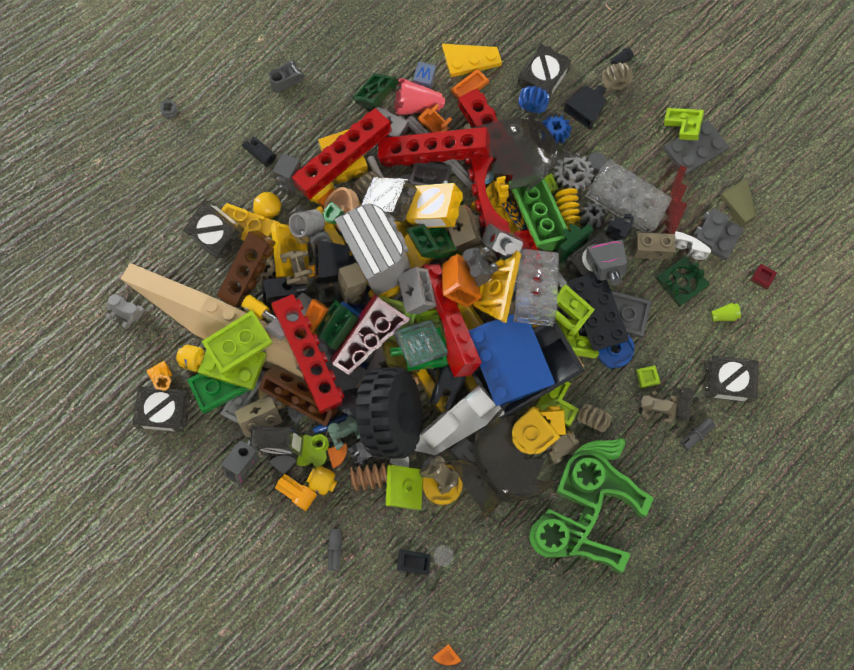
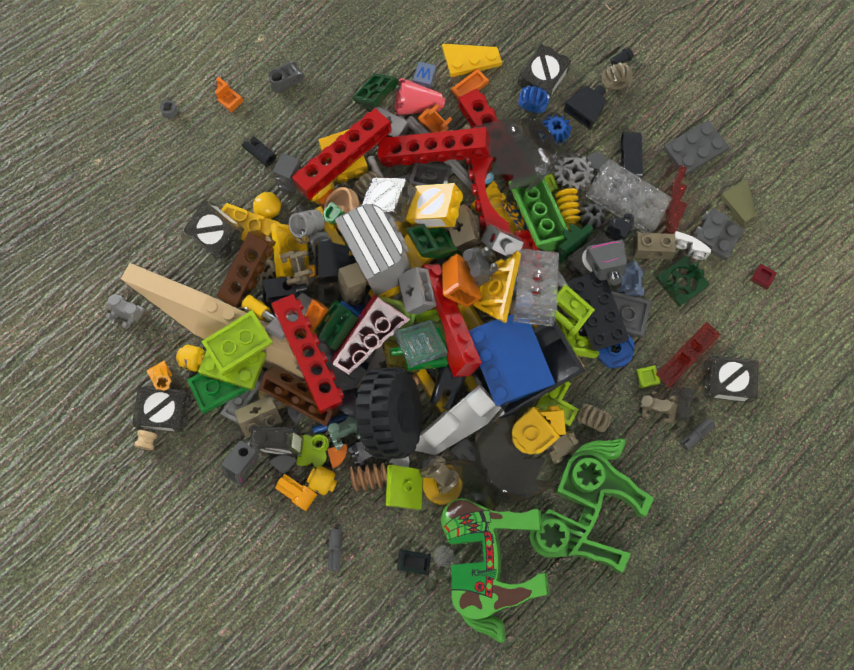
orange tile [432,644,461,666] -> none
yellow plate [493,176,509,207] -> none
lime plate [664,108,704,141] -> none
lime cone [711,303,741,322] -> none
none -> tan wheel [134,430,157,451]
none -> orange slope [215,77,244,113]
none -> animal [441,499,549,643]
none -> sand blue piece [616,262,644,297]
none -> black beam [621,132,643,182]
none -> clear red slope [655,322,721,388]

